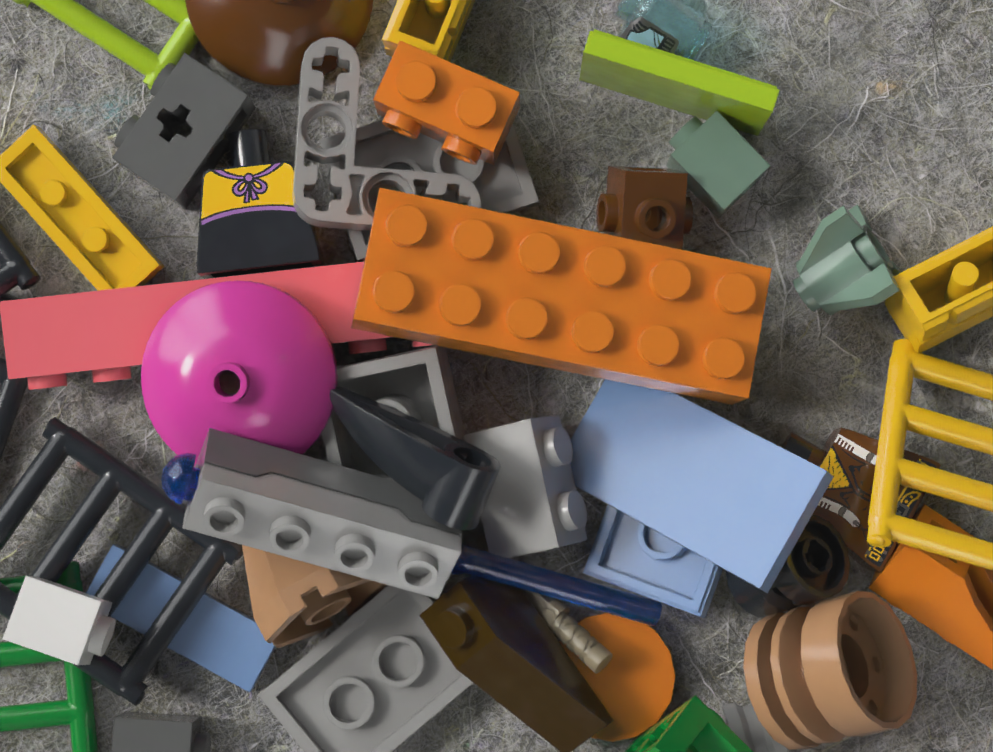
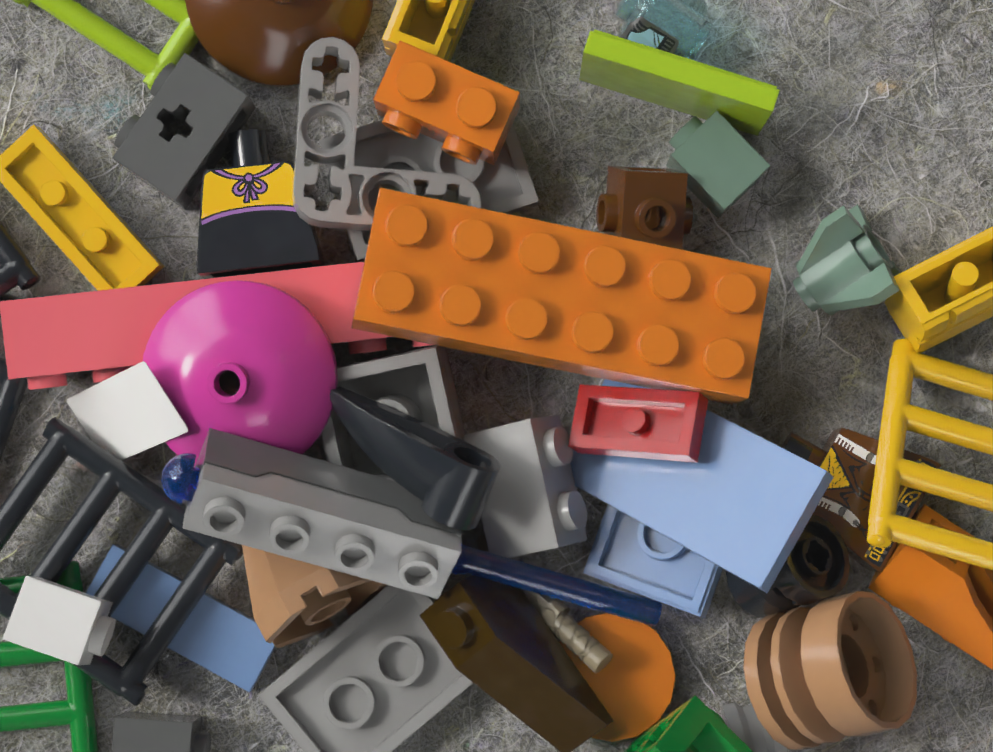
none -> white sticker [67,361,189,460]
none -> plate [568,384,708,463]

